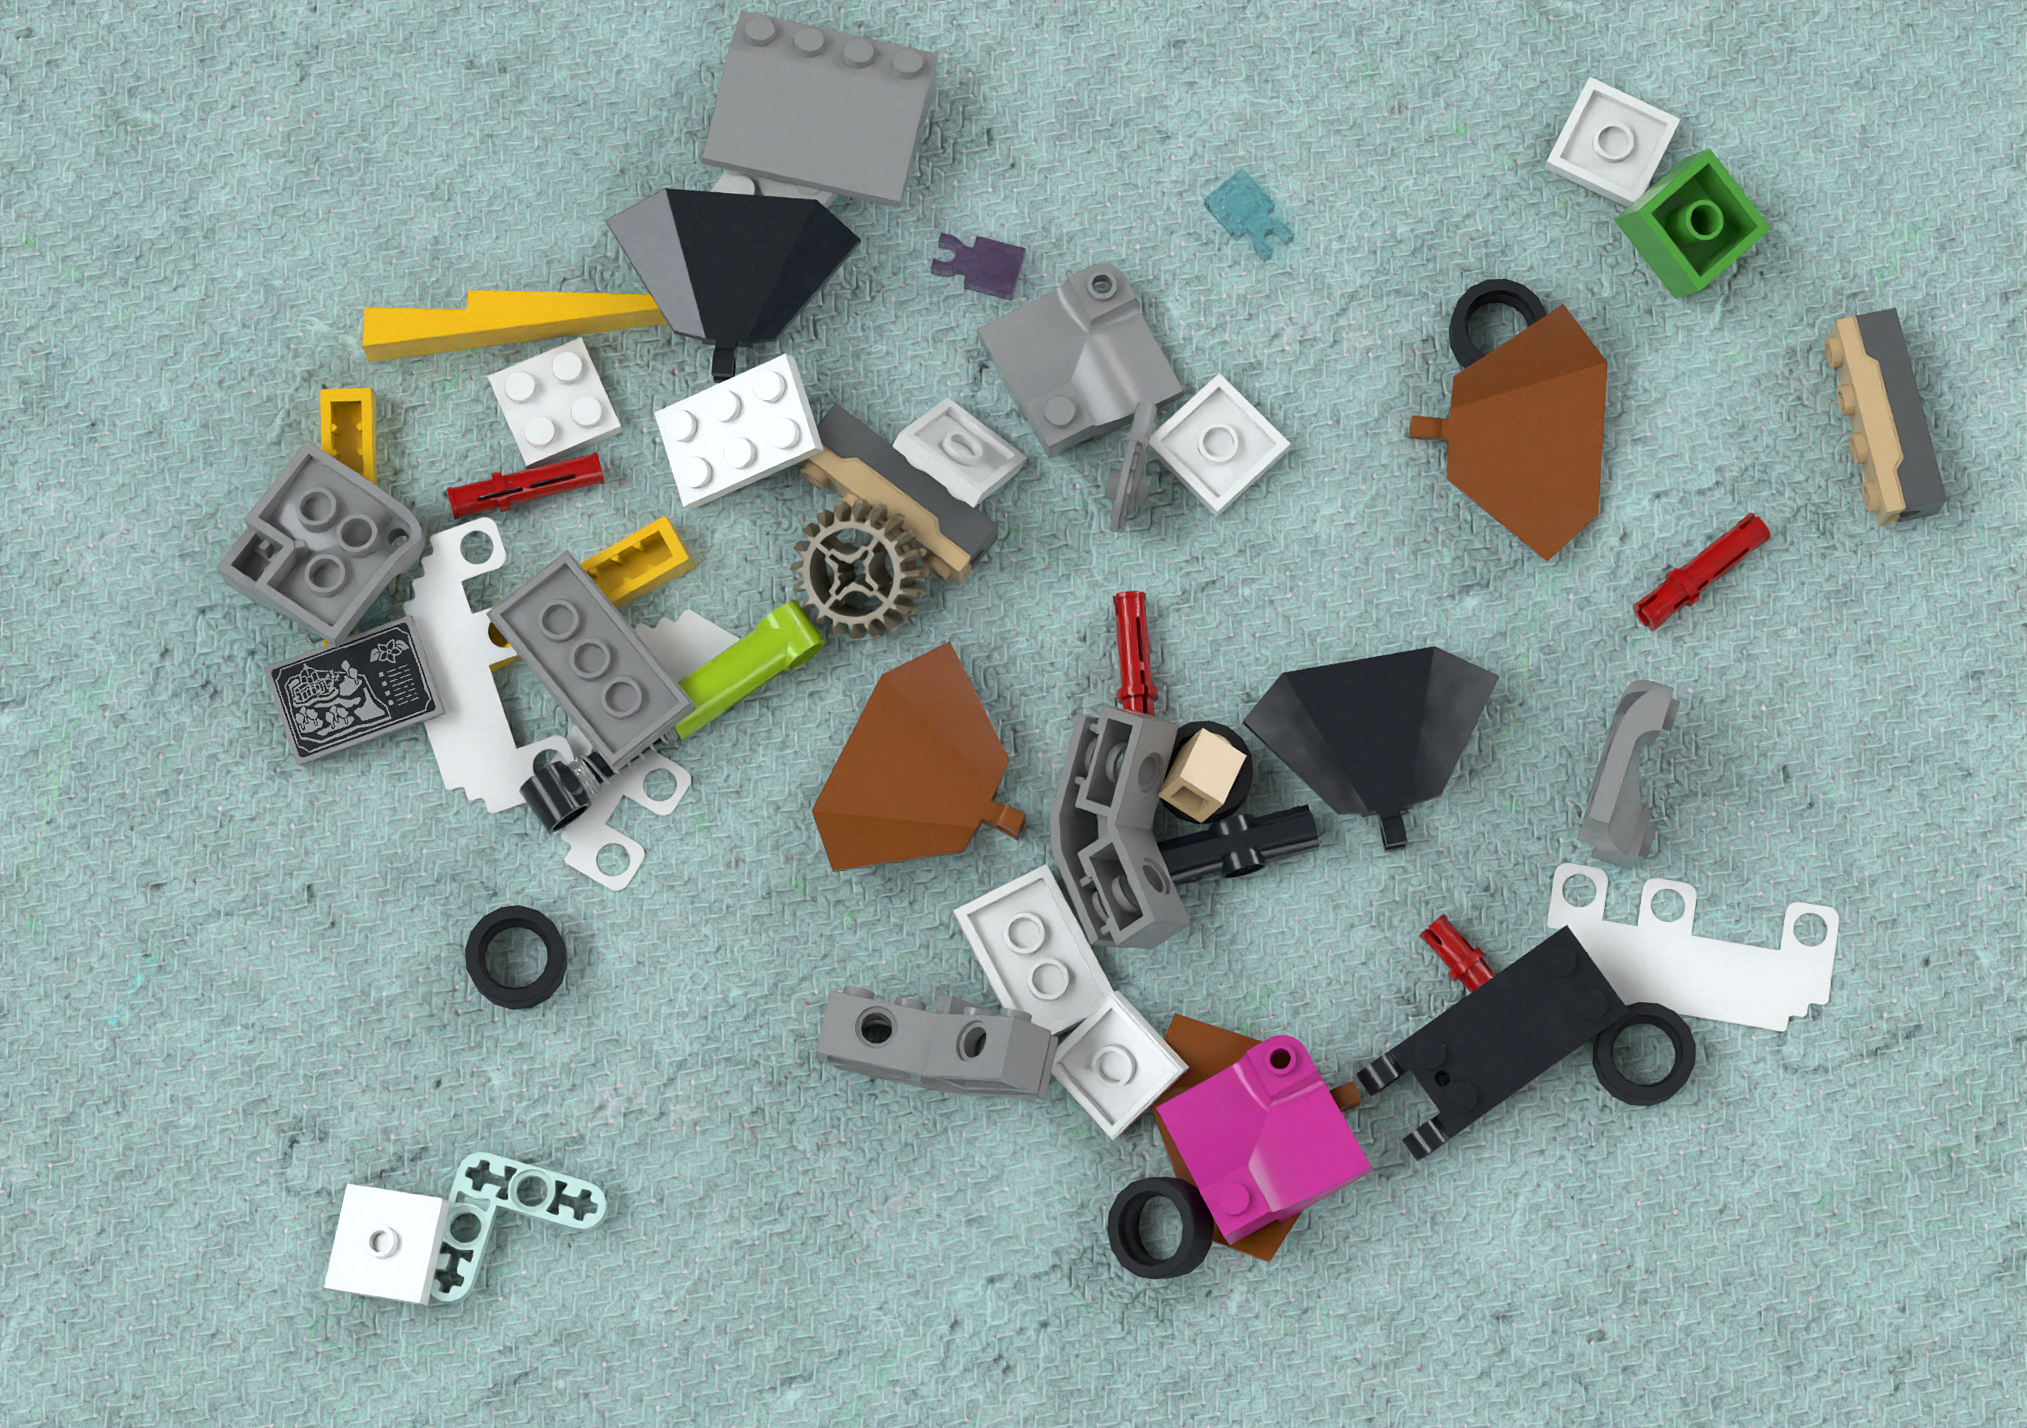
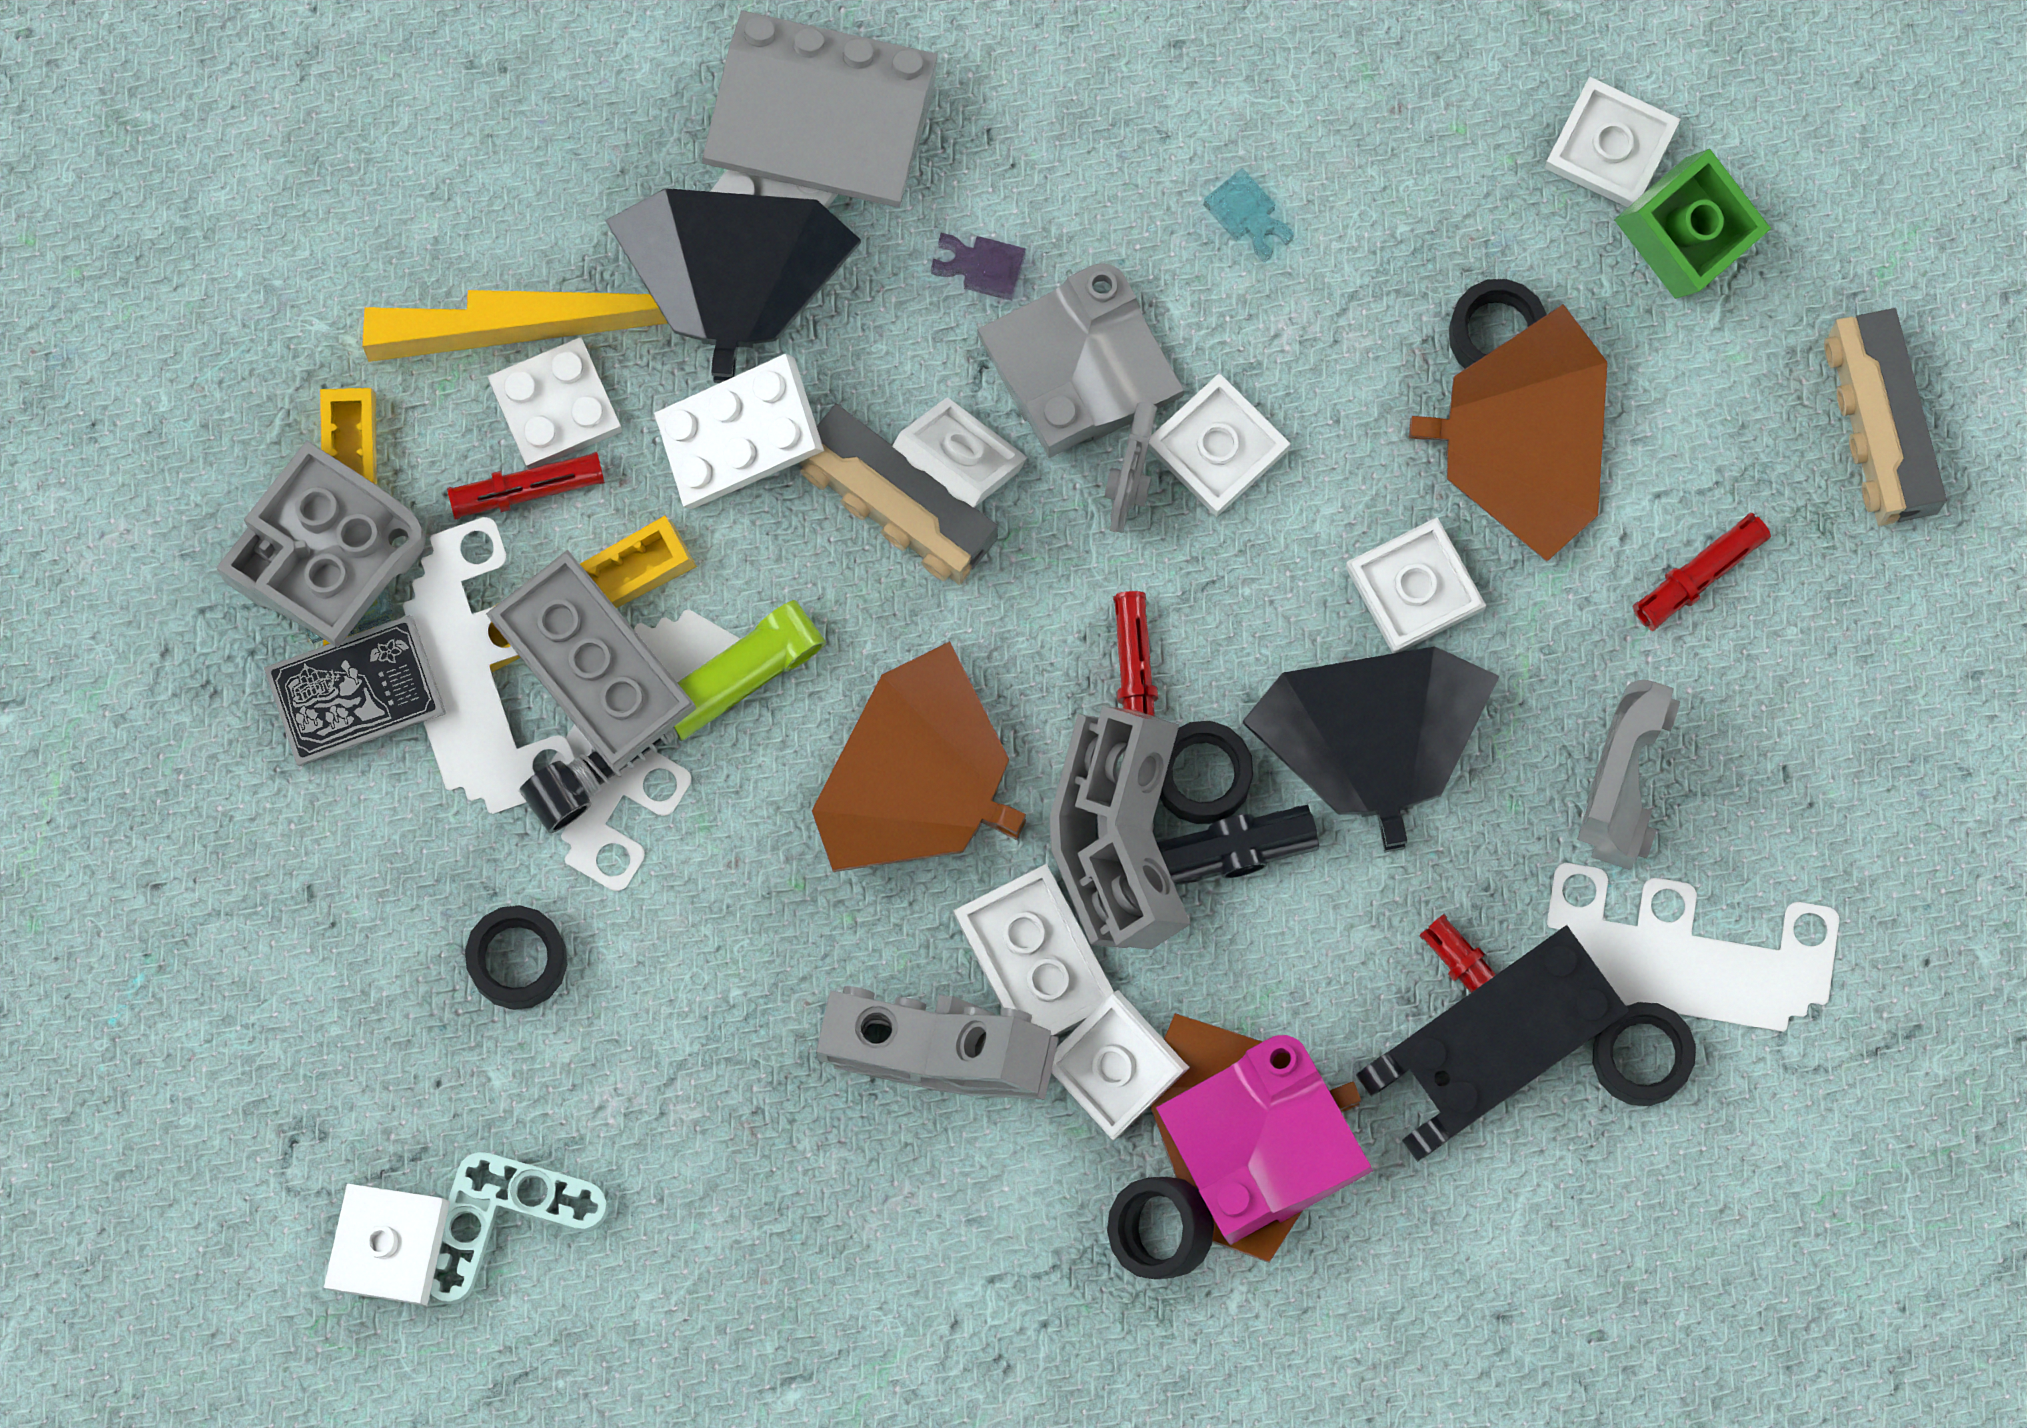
dark tan gear [789,499,930,640] -> none
tan brick [1158,728,1247,823] -> none
none -> white plate [1345,517,1486,654]

